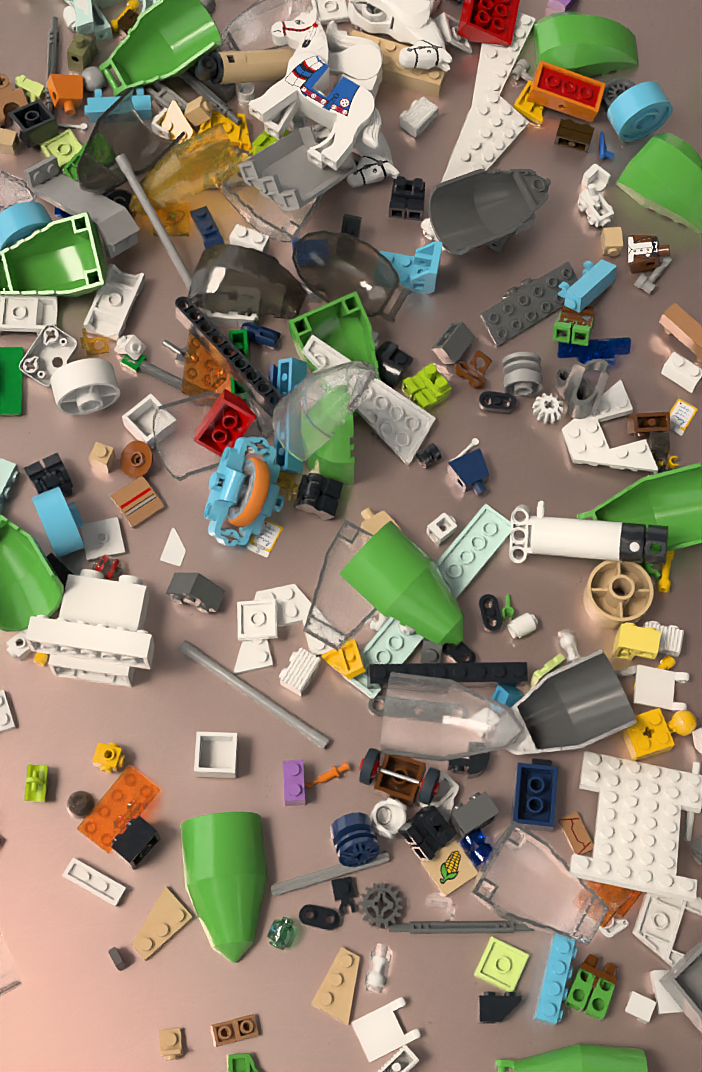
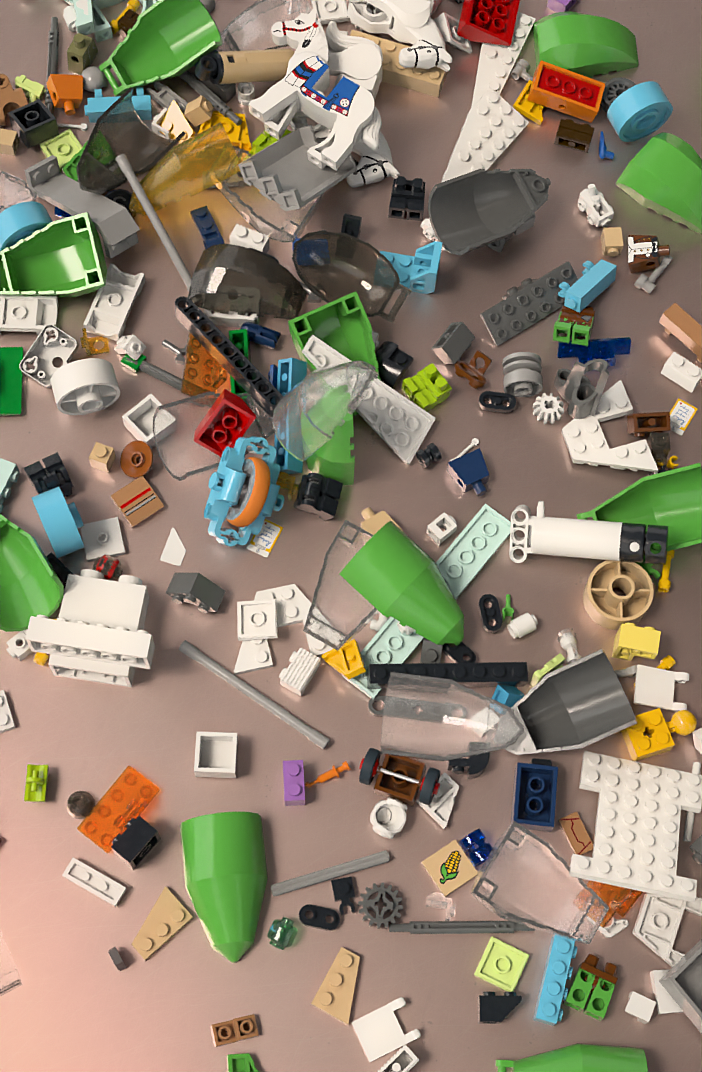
yellow brick [92,742,125,773] -> none
clear yellow tile [153,202,191,237] -> none
tan bracket [159,1028,183,1061] -> none
dark blue wheel [330,812,380,867] -> none
clear piece [365,944,392,994] -> none
black hips [397,805,456,861] -> none
white brick [399,96,438,138] -> none
dark grey brick [448,791,499,842] -> none
white panel [581,163,611,192] -> none
white brick [643,621,684,657] -> none

